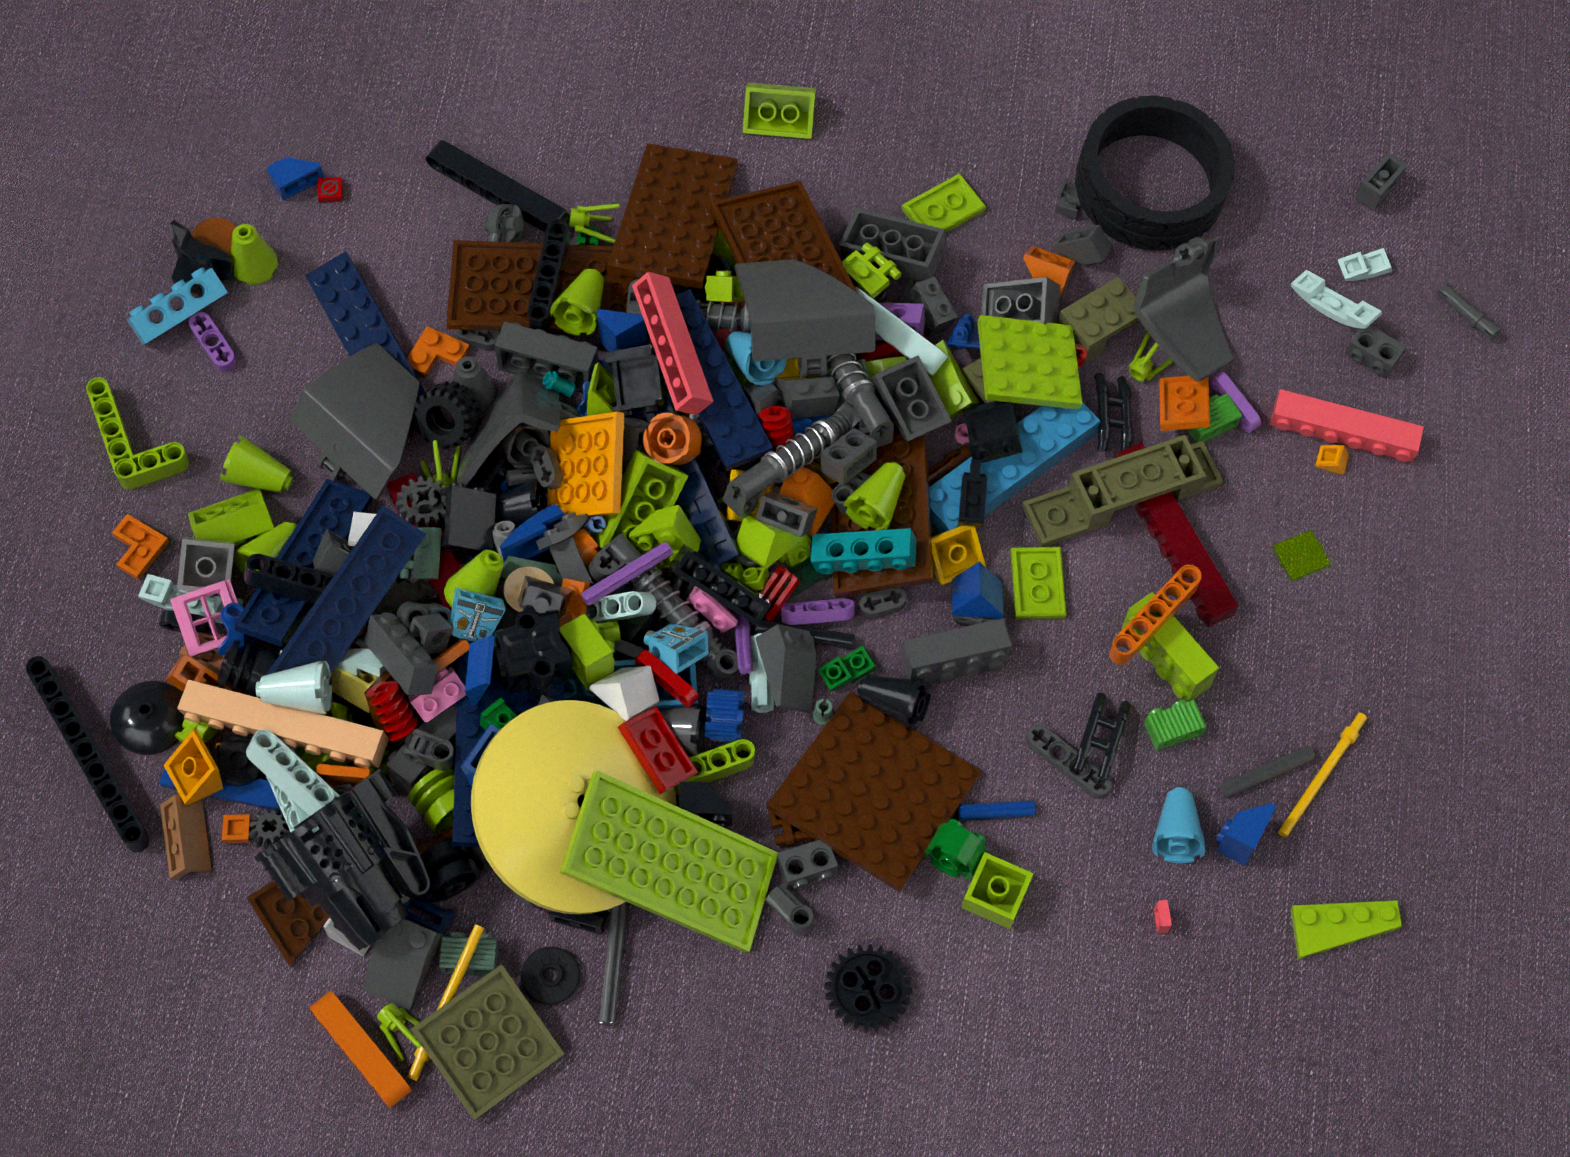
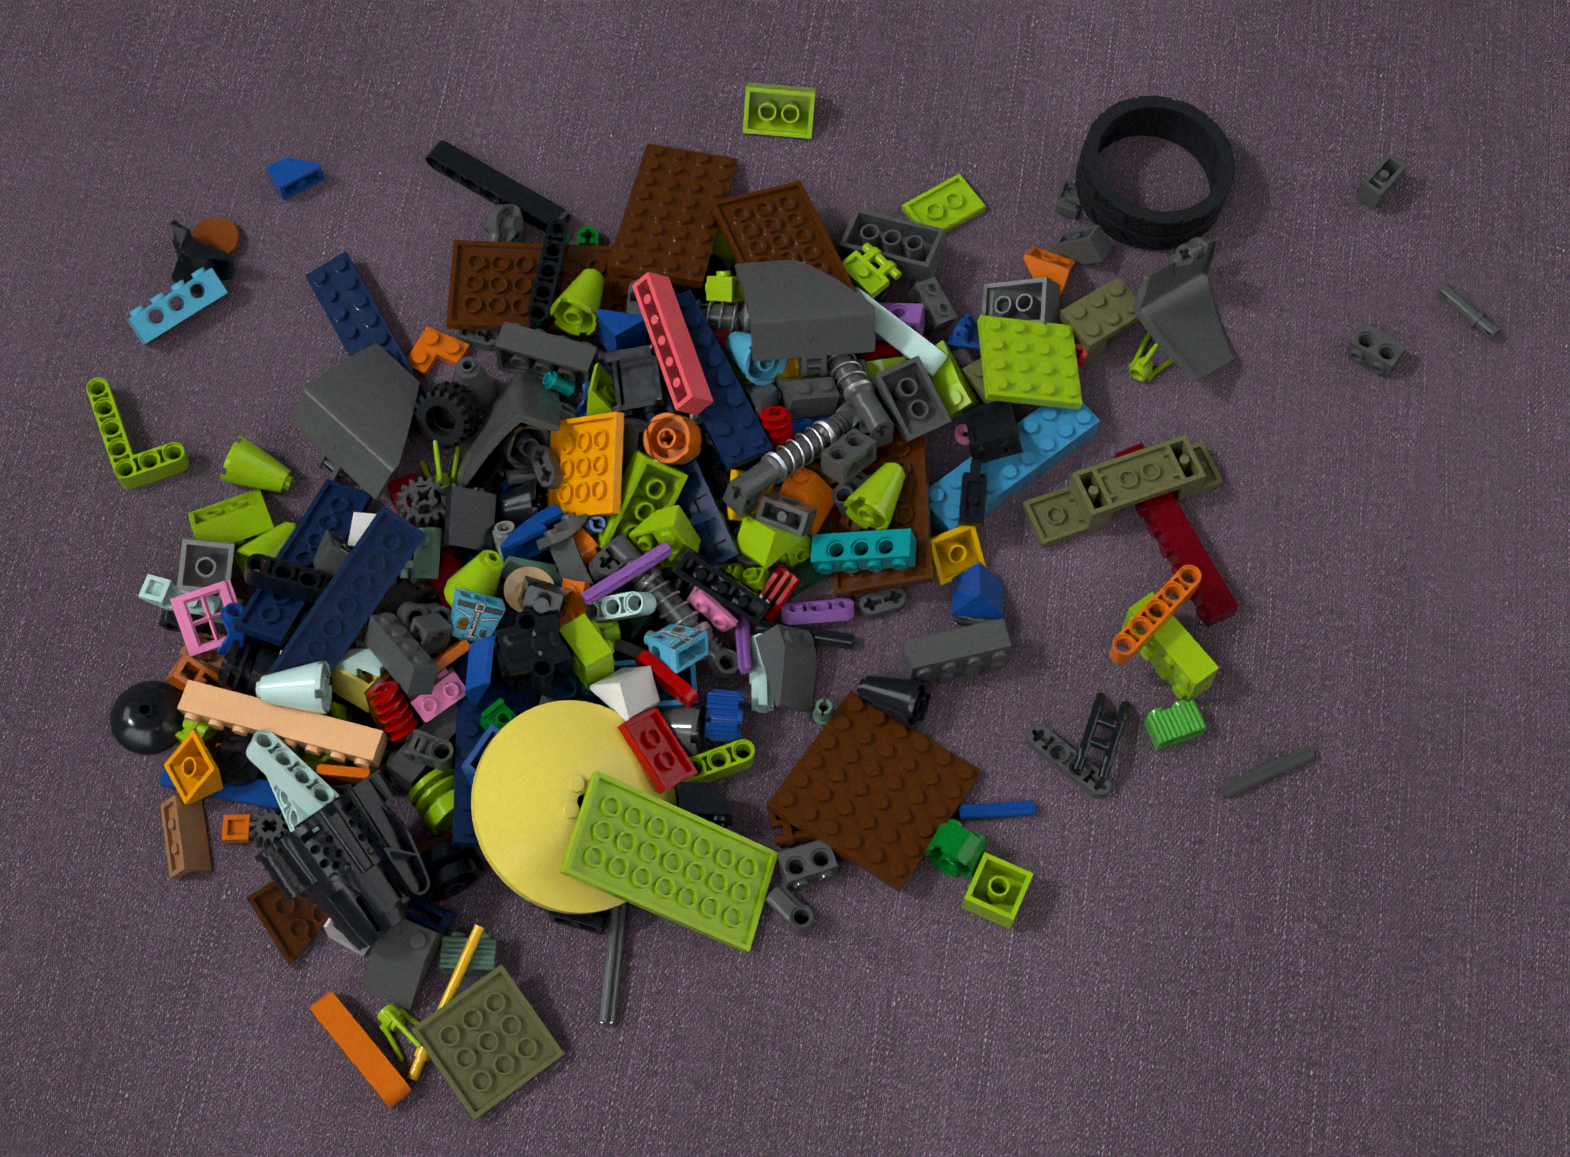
black beam [25,656,150,852] -> none
orange plate [112,514,169,581] -> none
medium lavender beam [189,312,236,372] -> none
lime cone [230,224,278,285] -> none
red tile [318,177,343,203] -> none
black wheel [521,947,580,1005] -> none
lime plant [570,204,620,244] -> none
green slope [817,646,877,691] -> none
black gear [824,944,912,1033] -> none
reddish brown pin [928,442,972,486] -> none
lime tile [1010,547,1066,620] -> none
black piece [1094,373,1133,452] -> none
medium azure cone [1152,787,1206,863] -> none
coral tile [1153,900,1172,934] -> none
orange tile [1159,376,1210,431] -> none
bright green brick [1187,393,1242,443] -> none
medium lavender beam [1209,371,1261,433] -> none
blue slope [1216,803,1277,866] -> none
coral brick [1270,389,1424,463] -> none
clear neon green piece [1272,530,1331,581] -> none
yellow bar [1278,712,1367,838] -> none
light aqua slope [1291,270,1382,329] -> none
lime wing [1291,900,1402,960] -> none
light orange slope [1315,445,1349,474] -> none
light aqua slope [1338,248,1392,281] -> none

